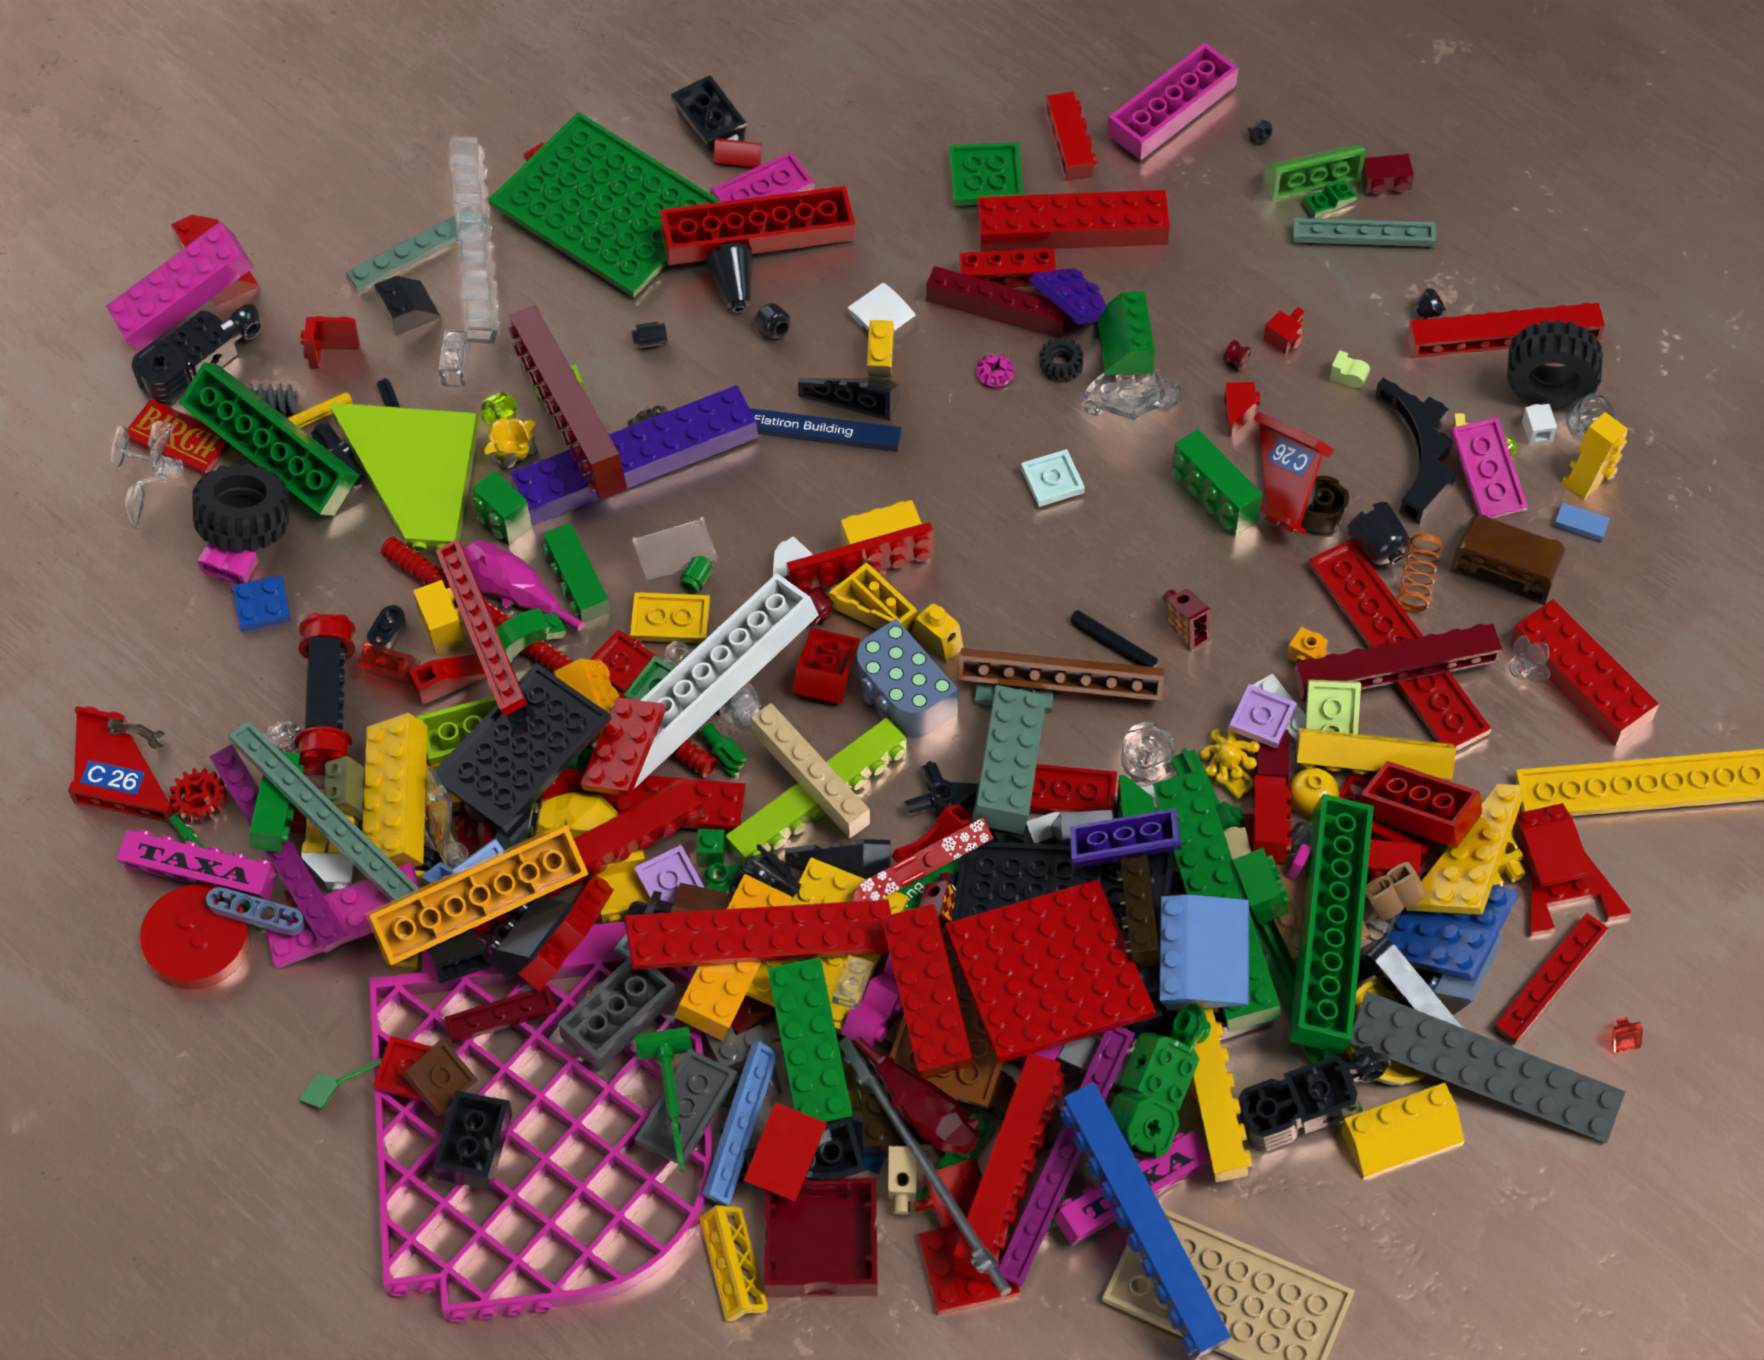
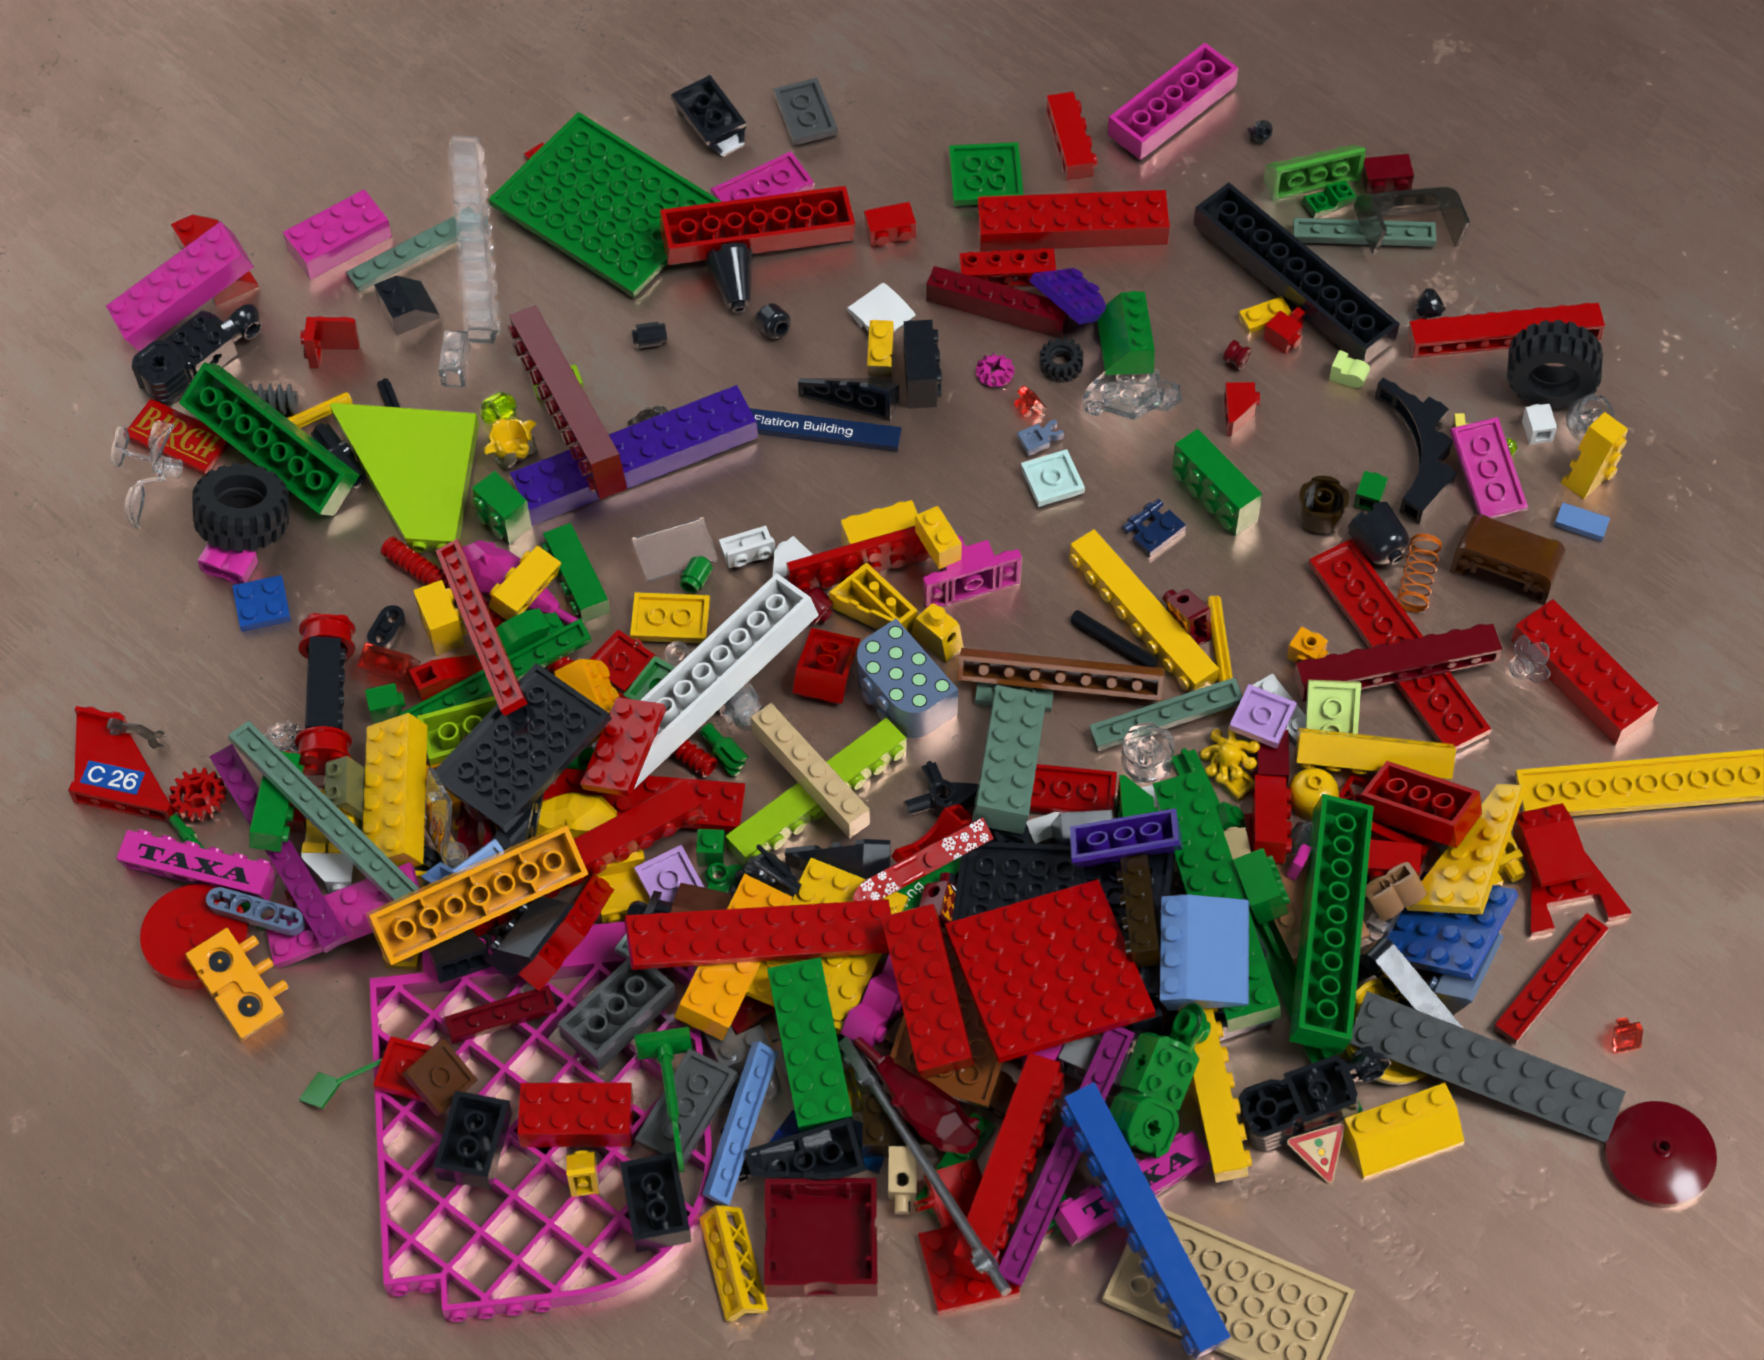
red tile [714,138,762,167] -> none
red tile [743,1102,827,1202] -> none
clear plate [832,955,874,1010] -> none
red piece [1253,411,1334,534] -> none
none -> light orange piece [186,928,289,1042]
none -> dark pink brick [283,189,392,280]
none -> green brick [365,683,406,724]
none -> green tile [399,618,593,719]
none -> yellow brick [489,545,561,620]
none -> red brick [518,1082,634,1147]
none -> yellow slope [566,1150,600,1197]
none -> black brick [620,1152,692,1253]
none -> white bracket [719,526,776,569]
none -> dark grey plate [773,78,838,146]
none -> red brick [864,201,916,247]
none -> black brick [903,320,942,409]
none -> yellow brick [915,506,962,569]
none -> dark pink brick [923,535,1022,609]
none -> clear red tile [1014,385,1047,418]
none -> sand blue plate [1017,419,1064,456]
none -> yellow brick [1069,529,1219,692]
none -> sand green plate [1089,677,1243,751]
none -> dark blue plate [1121,499,1186,558]
none -> black brick [1193,182,1400,363]
none -> yellow axle [1207,595,1233,682]
none -> yellow plate [1238,296,1292,334]
none -> piece [1287,1123,1345,1183]
none -> green brick [1353,470,1388,512]
none -> clear smoke windscreen [1354,187,1470,255]
none -> dark red dish [1604,1101,1717,1208]

